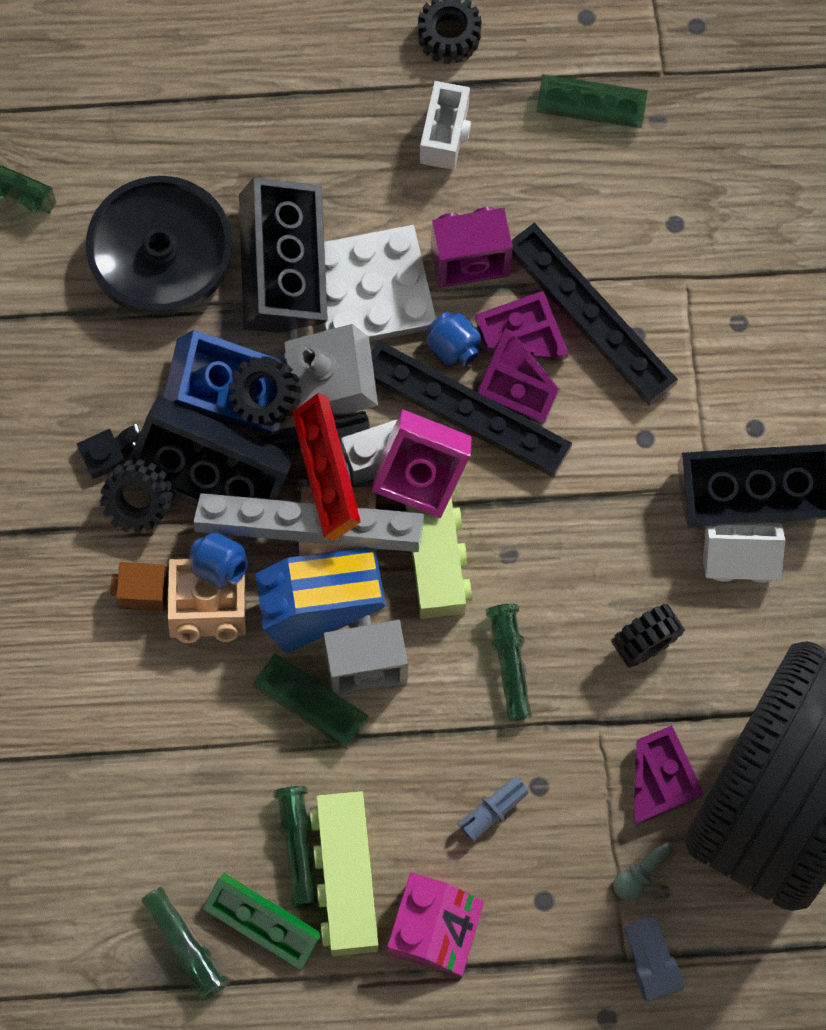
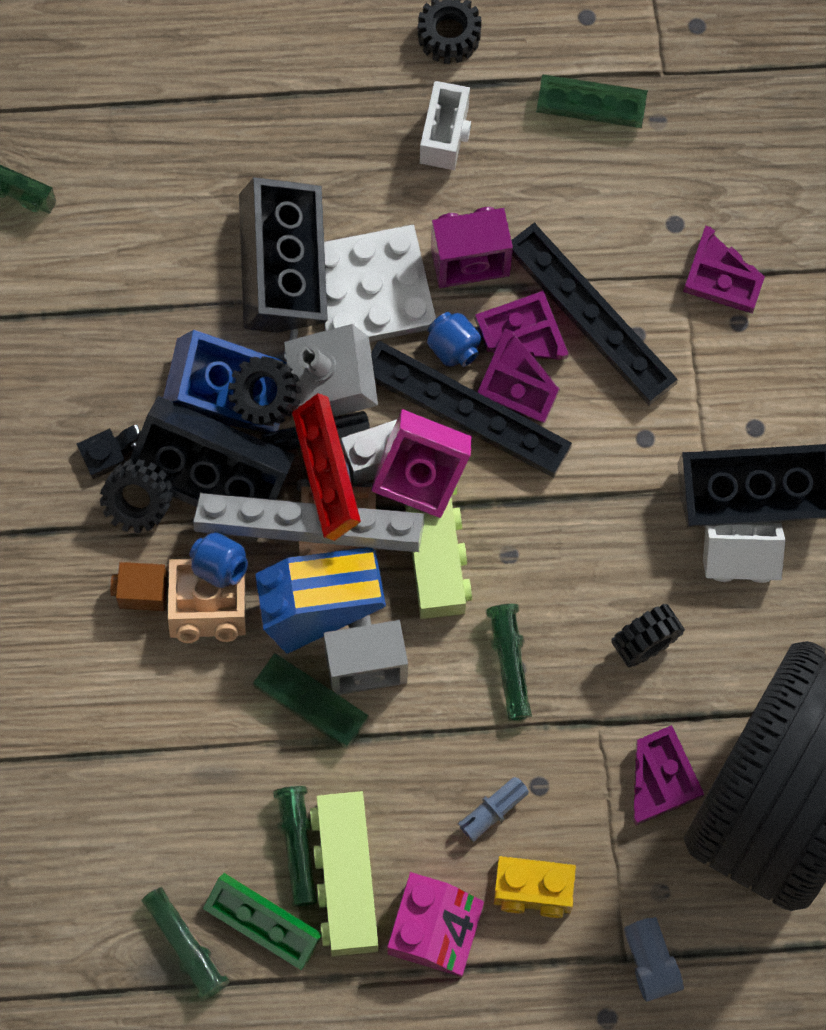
black dish [86,176,233,316] -> none
sand green bar [613,842,672,901] -> none
none -> yellow bracket [493,856,576,918]
none -> magenta wing [683,225,765,314]

